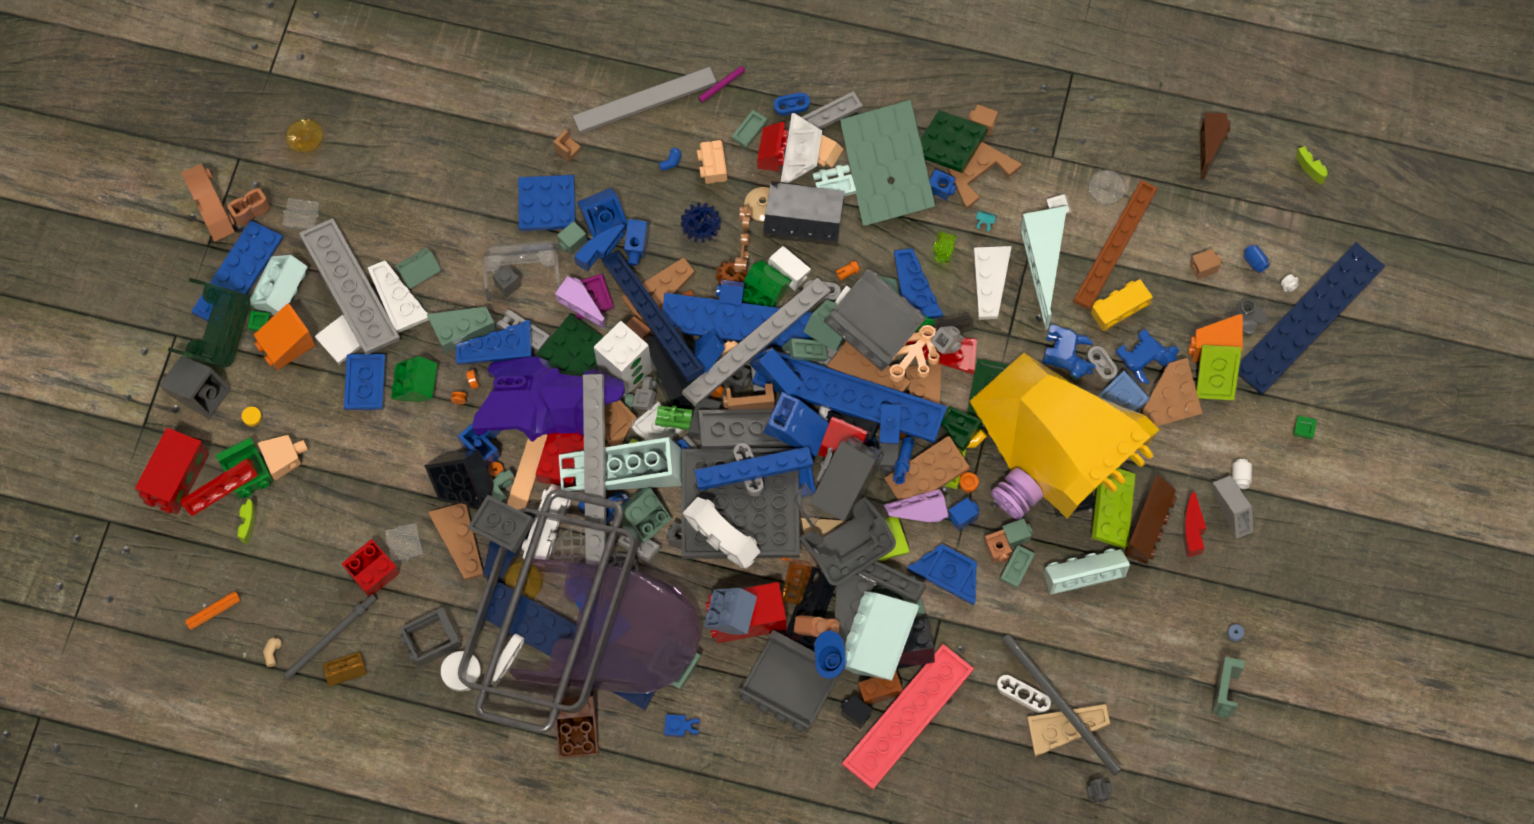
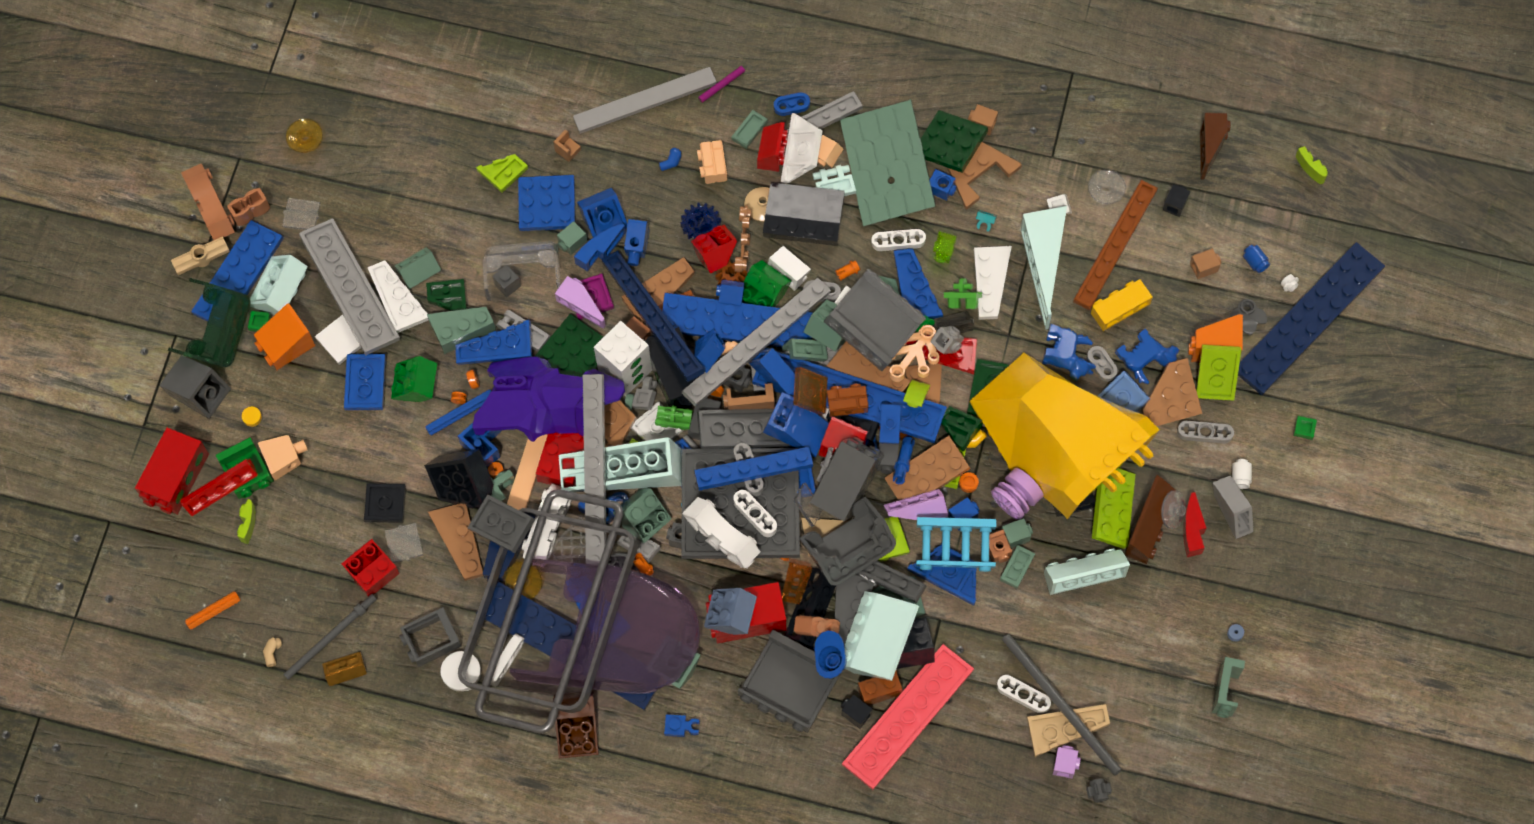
none -> tan piece [171,236,230,275]
none -> black tile [364,483,406,523]
none -> dark green wing [426,279,467,311]
none -> blue axle [426,390,491,435]
none -> lime wing [476,154,528,193]
none -> orange pin [633,553,654,578]
none -> red slope [691,225,737,274]
none -> white beam [734,490,777,537]
none -> clear orange tile [793,367,828,415]
none -> dark orange brick [827,384,868,417]
none -> white beam [871,229,926,251]
none -> lime slope [903,379,930,408]
none -> medium azure fence [916,517,996,572]
none -> bright green hips [944,278,982,309]
none -> lavender brick [1053,746,1081,779]
none -> clear dish [1161,490,1186,529]
none -> black brick [1163,184,1191,217]
none -> light grey beam [1177,421,1234,444]

